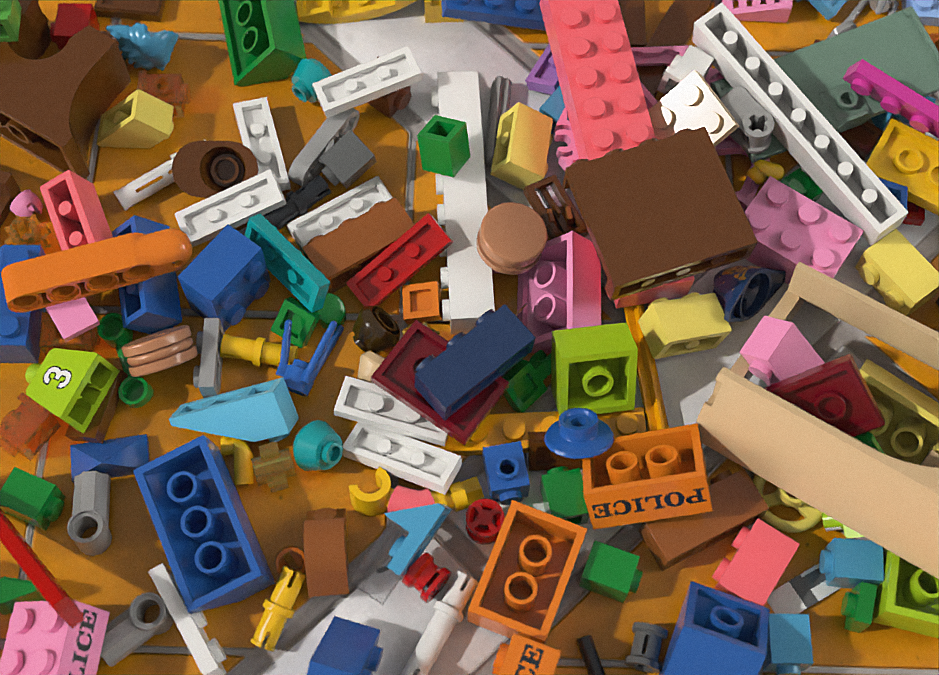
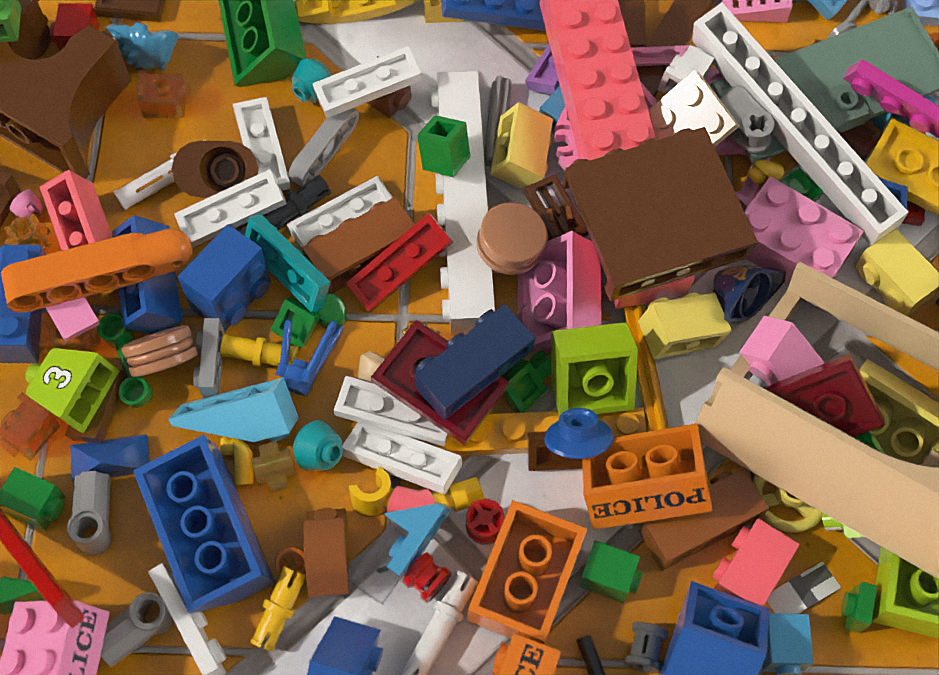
light yellow slope [96,89,174,148] -> none
dark grey brick [320,130,377,189] -> none
dark brown cone [353,305,400,353] -> none
orange plate [402,281,443,324] -> none
blue brick [482,441,530,505] -> none
green brick [539,466,590,525] -> none
dark azure brick [819,538,884,589] -> none

